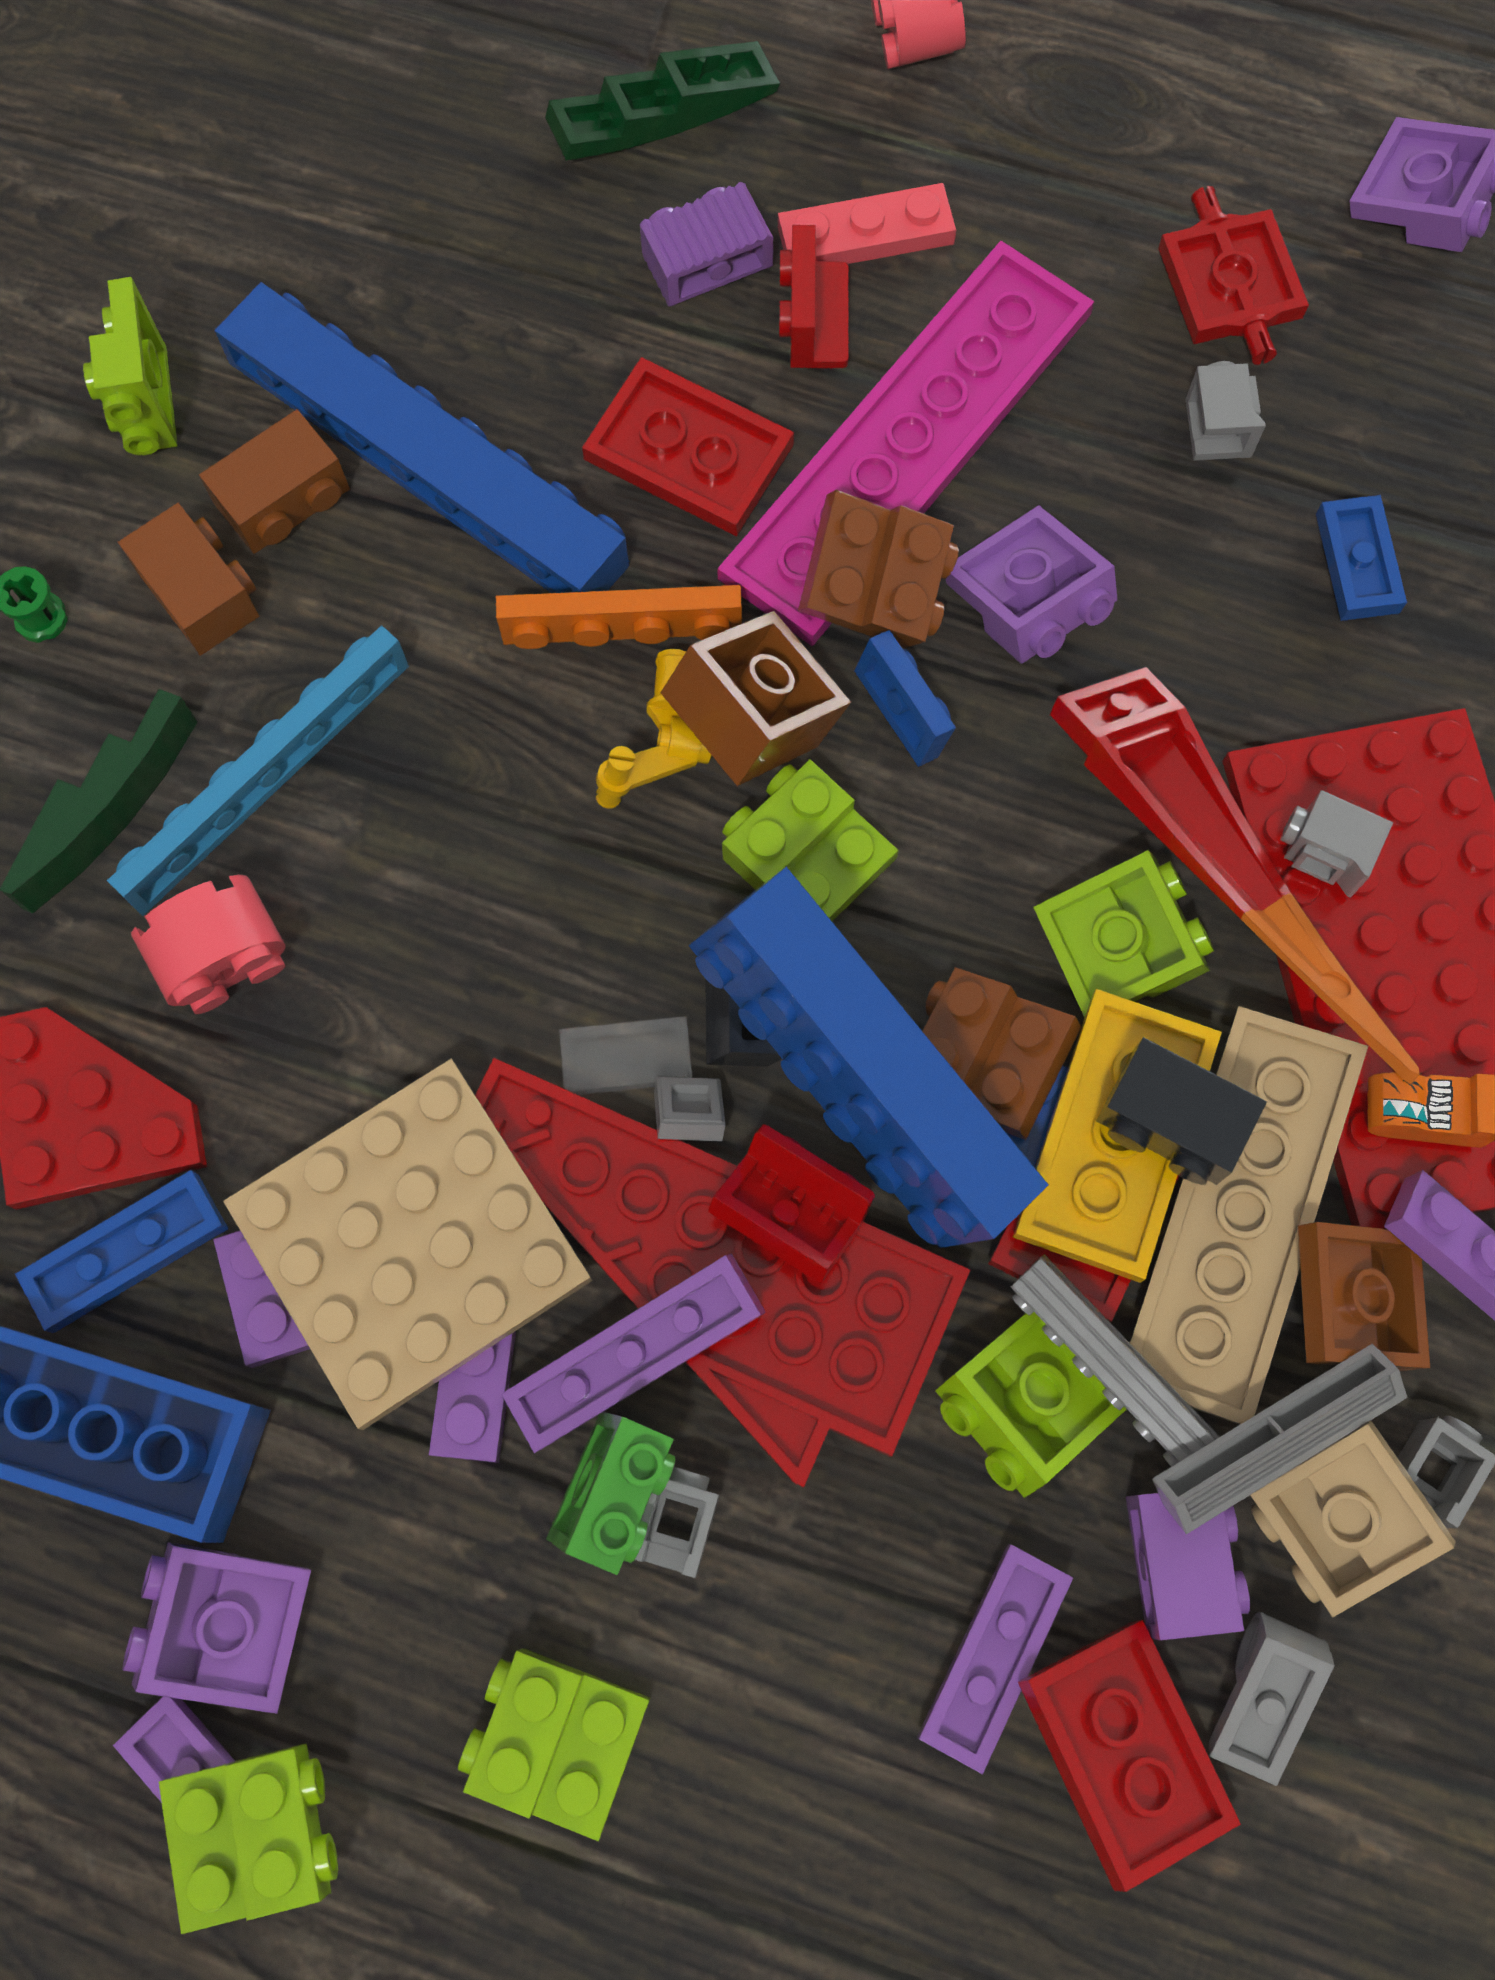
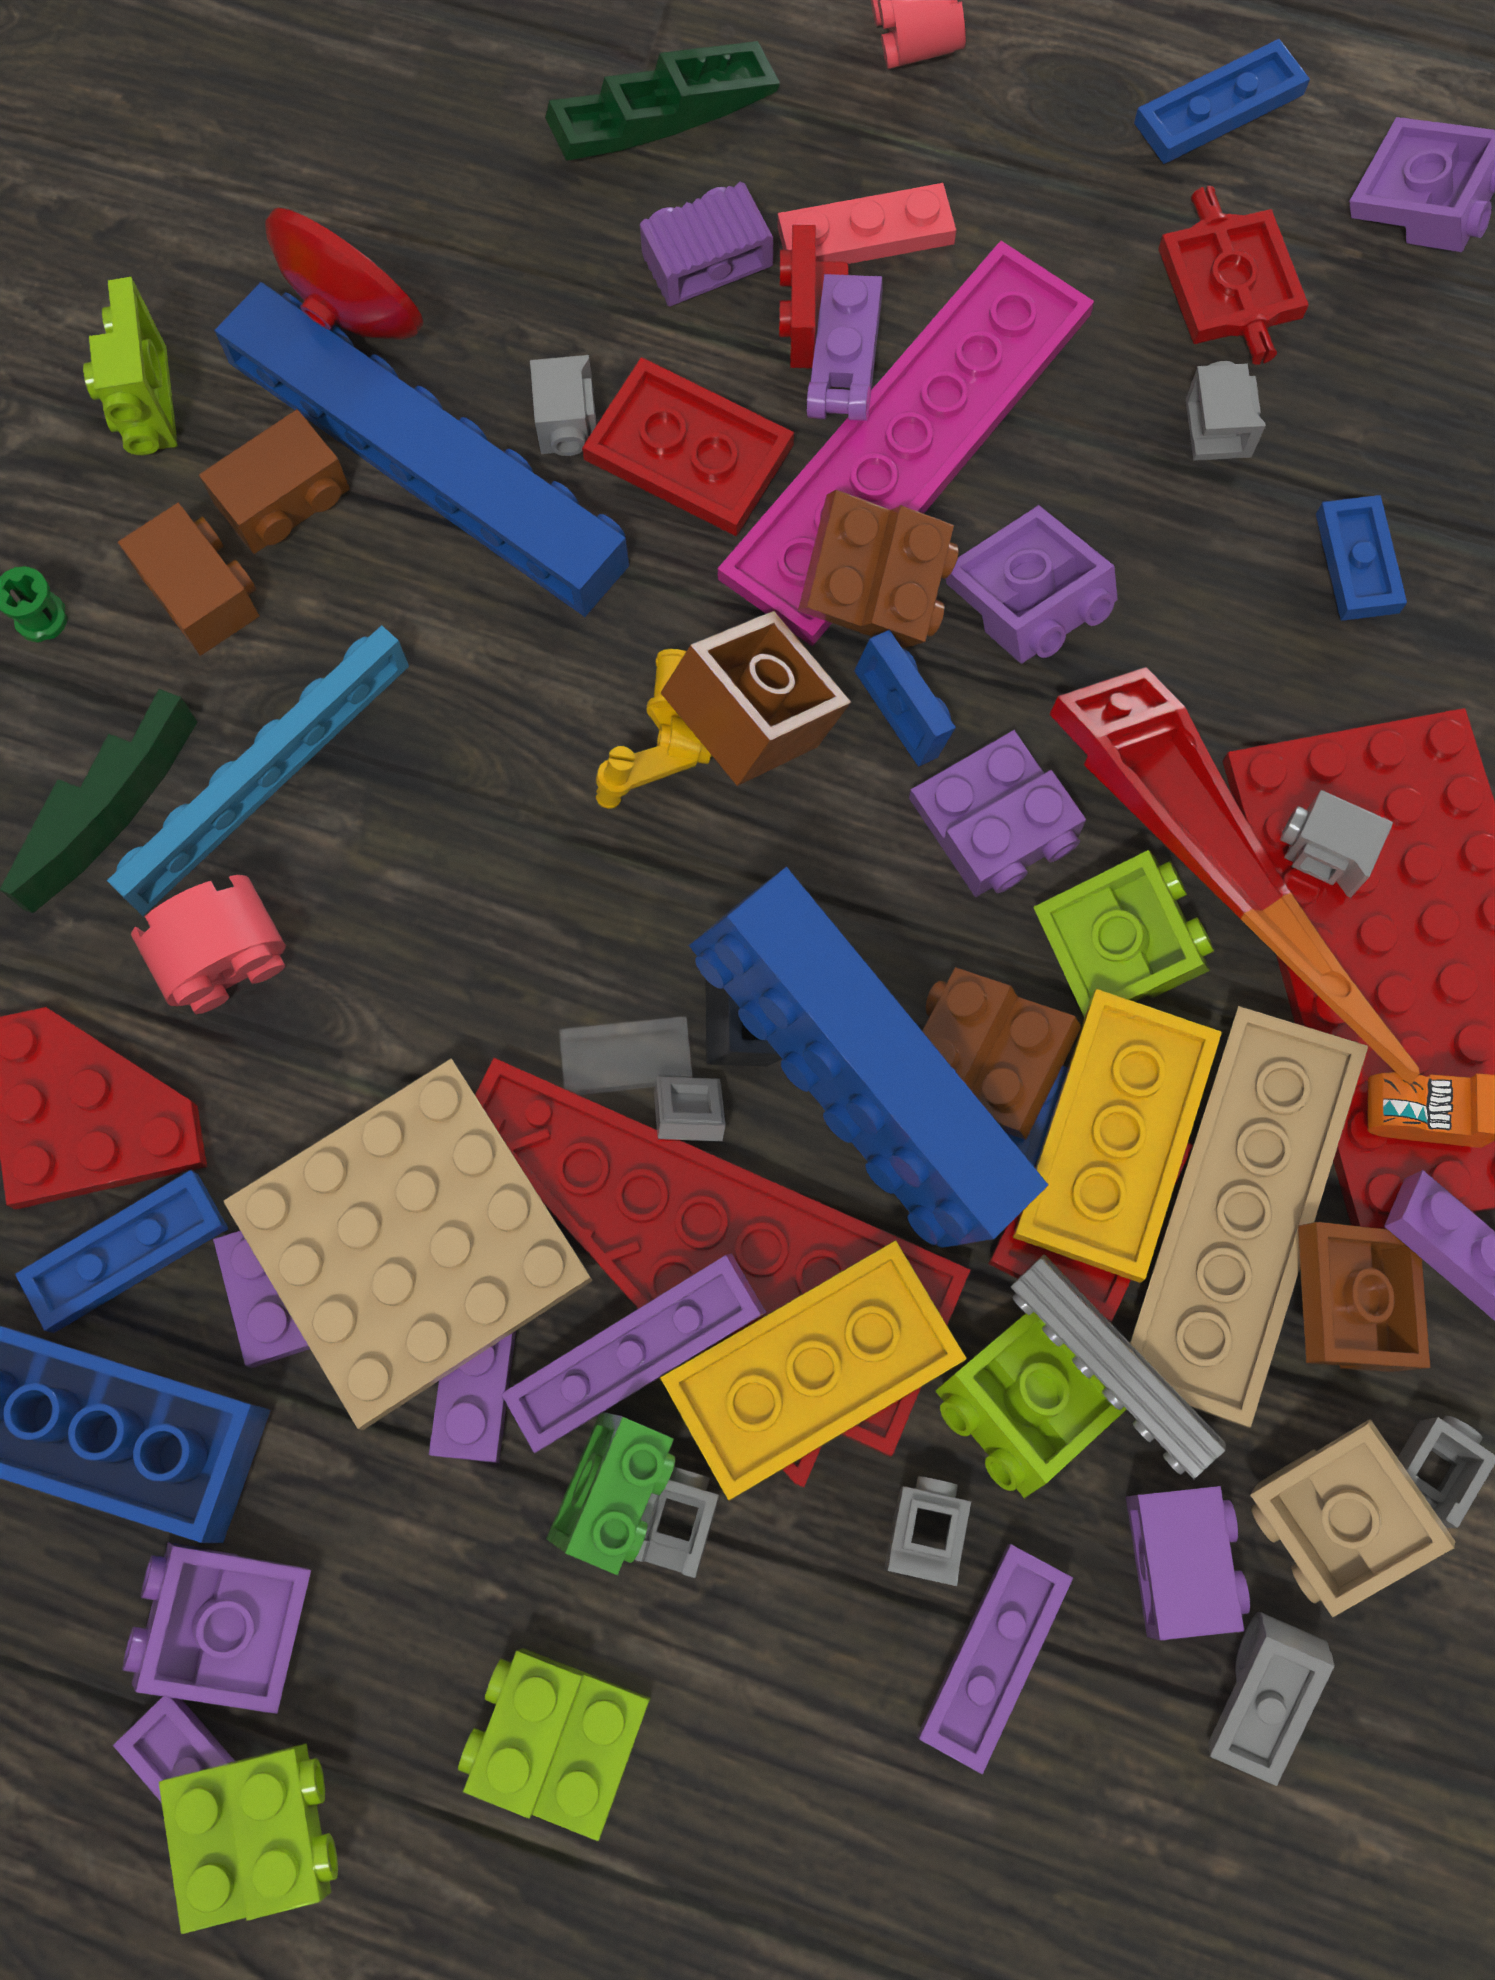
orange plate [496,585,742,649] -> none
red bracket [708,1124,875,1284] -> none
lime plate [722,759,899,921] -> none
red plate [1018,1620,1241,1892] -> none
black brick [1096,1037,1267,1185] -> none
light grey piece [1152,1344,1407,1534] -> none
none -> red dish [265,208,424,340]
none -> light grey window [530,355,597,456]
none -> yellow plate [660,1241,967,1501]
none -> medium lavender plate [807,274,883,421]
none -> light grey window [884,1476,971,1586]
none -> medium lavender plate [909,730,1086,897]
none -> blue plate [1134,39,1310,164]

